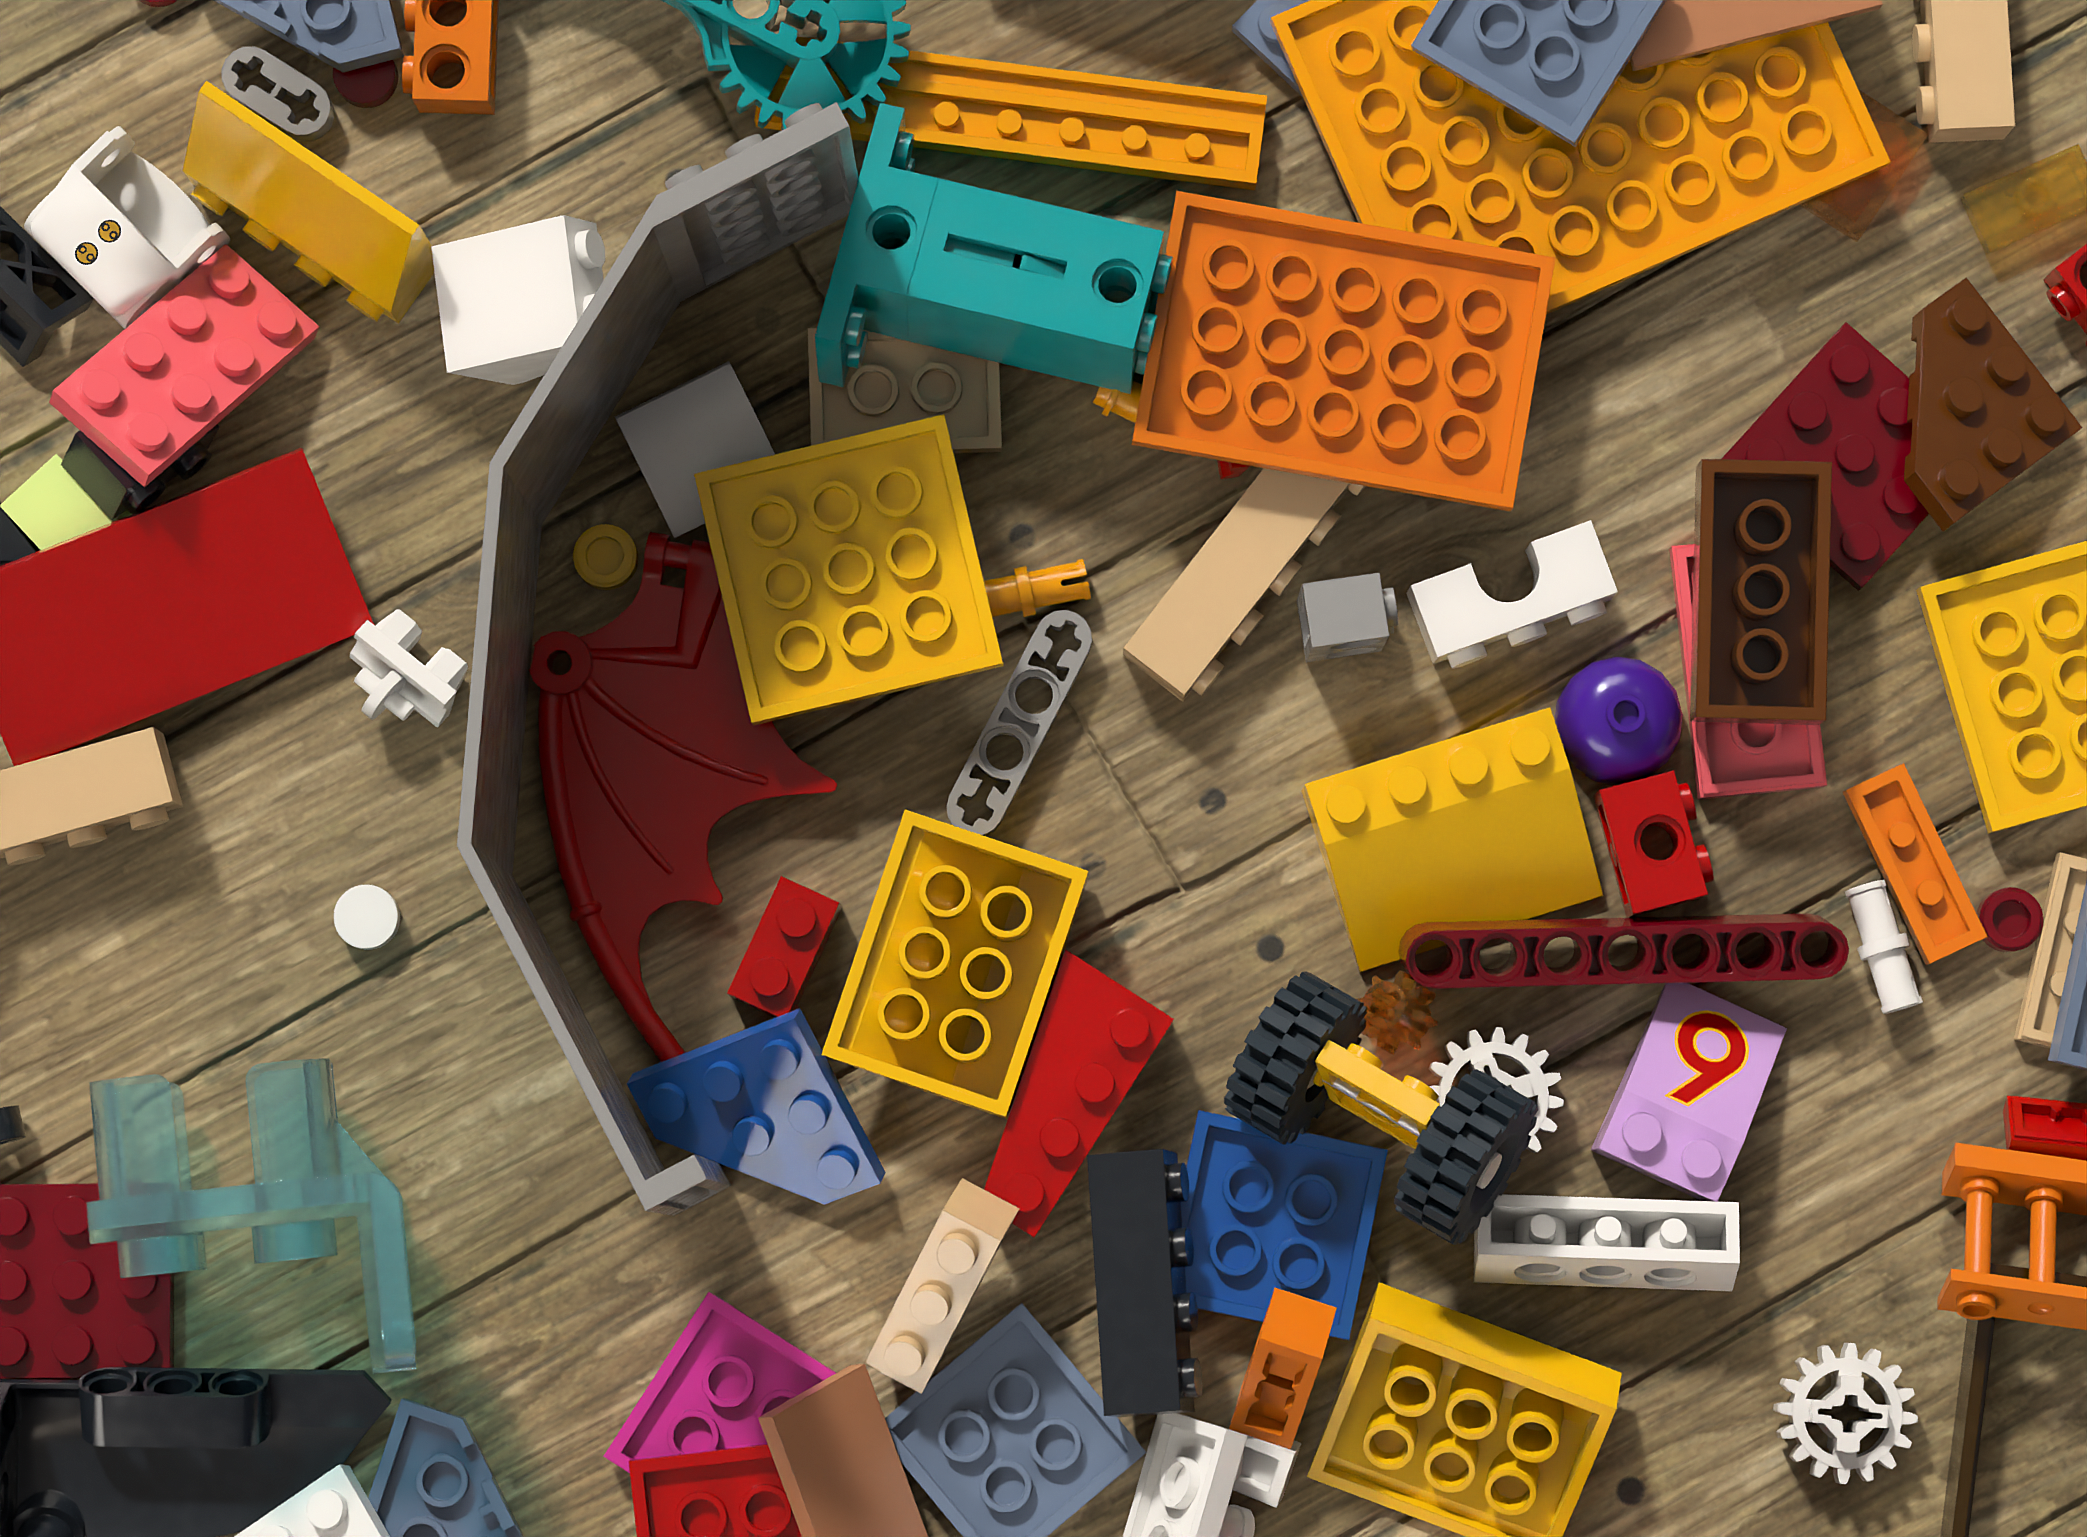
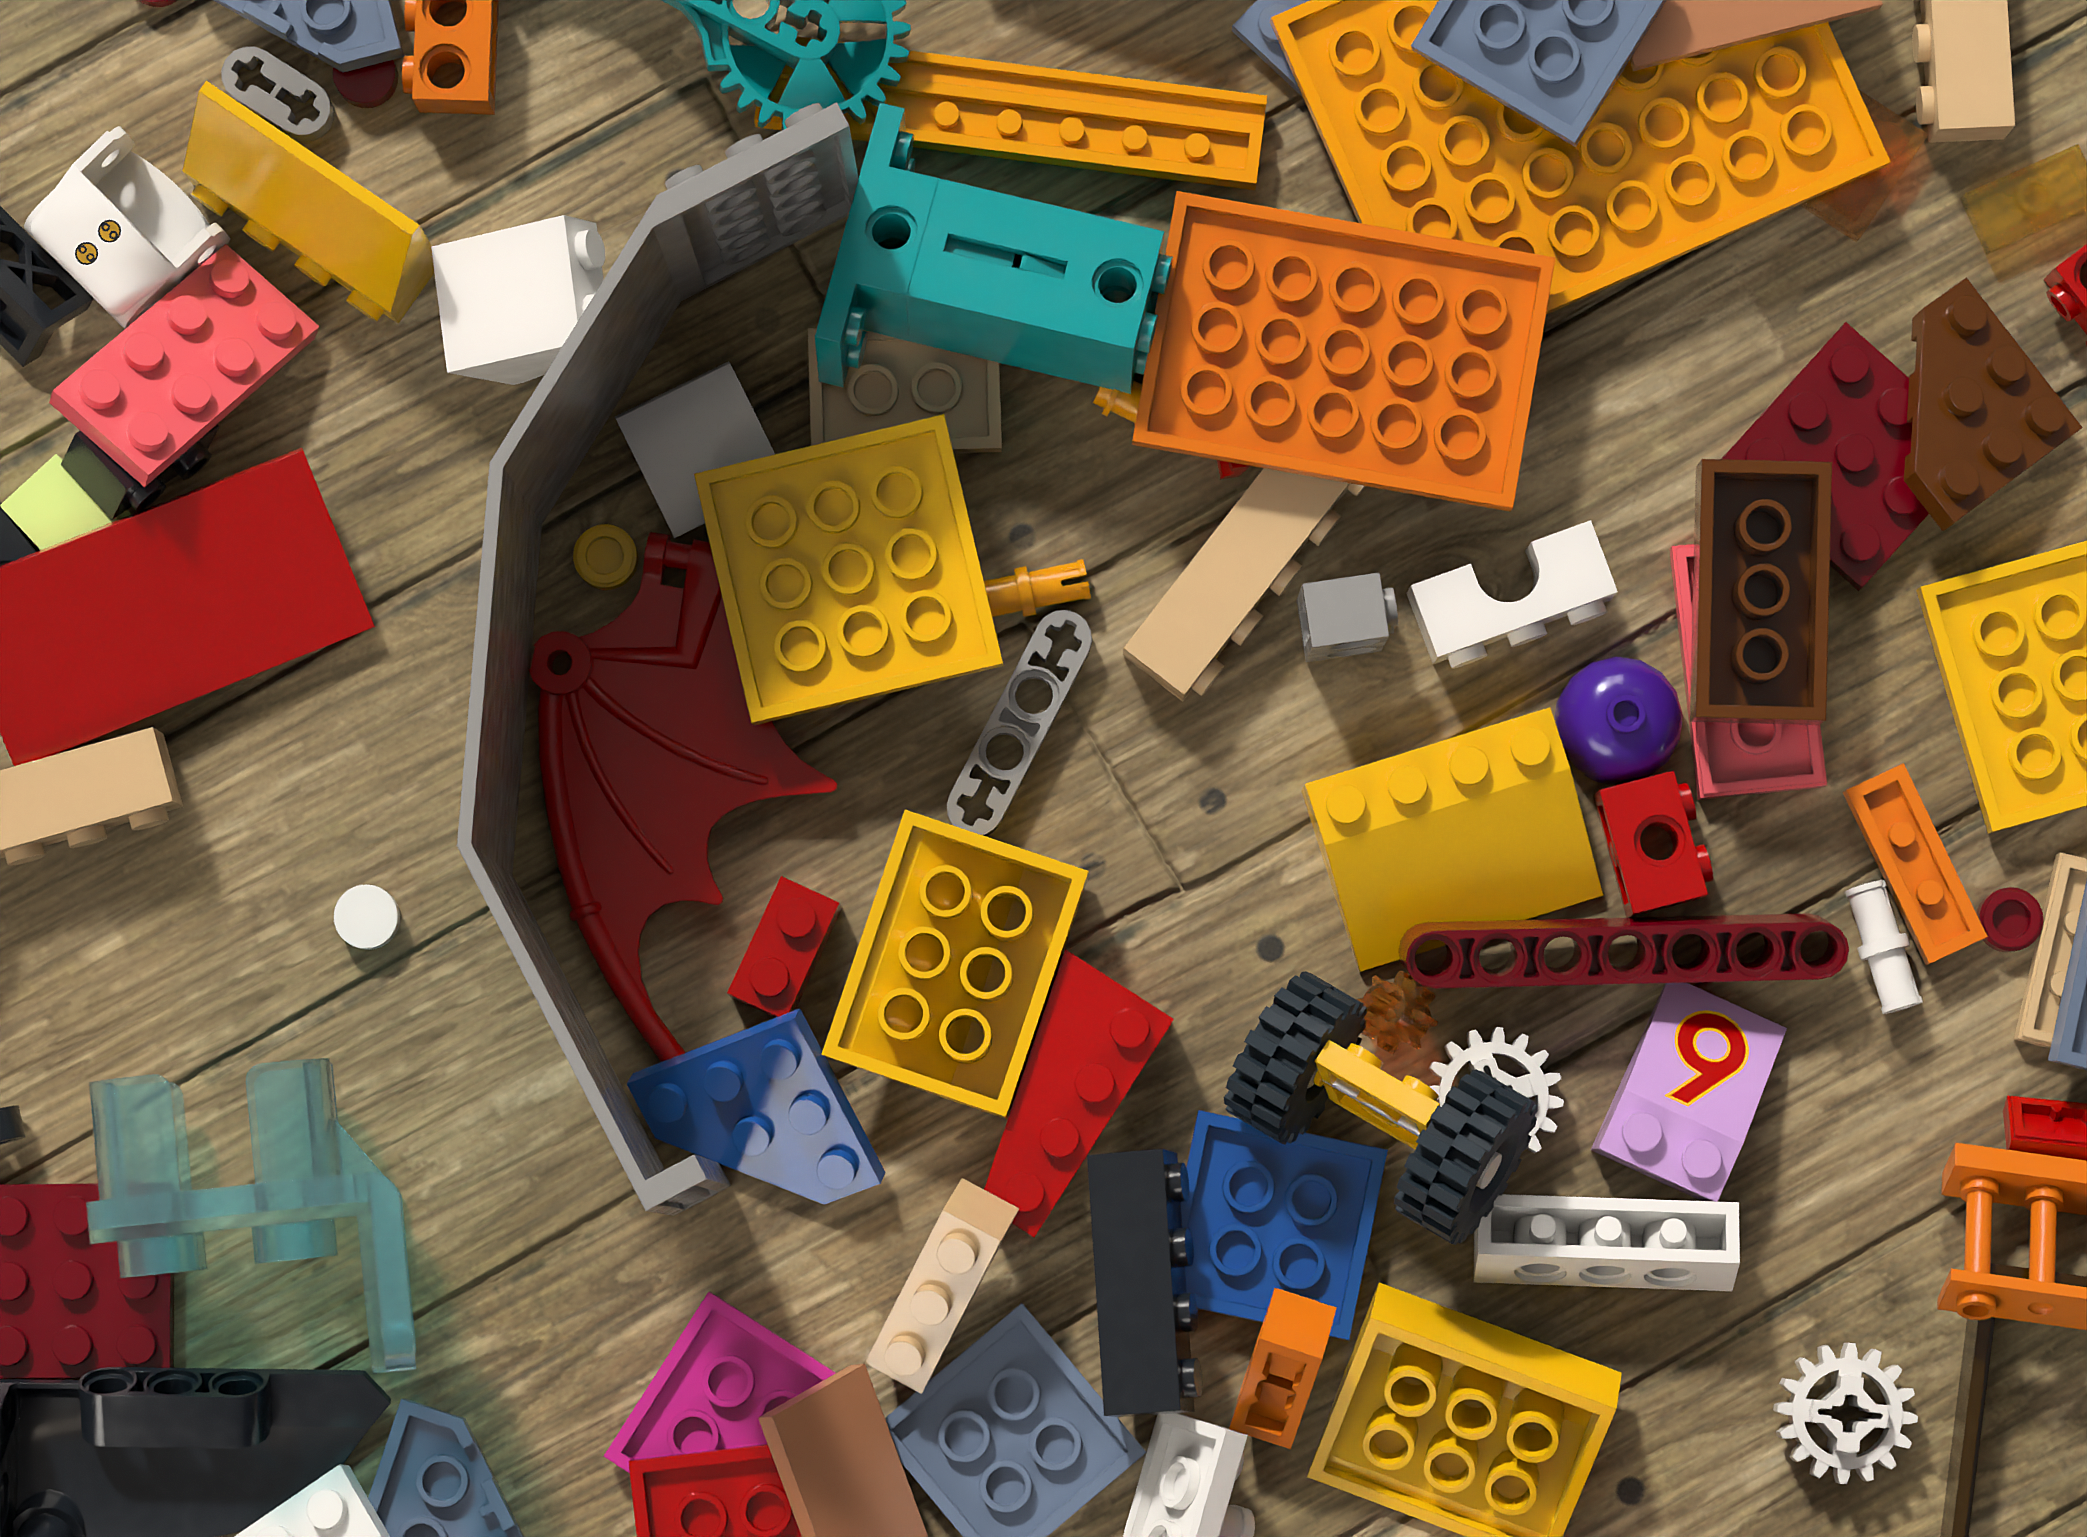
white hips [349,609,468,728] -> none
white plate [1232,1436,1301,1508] -> none

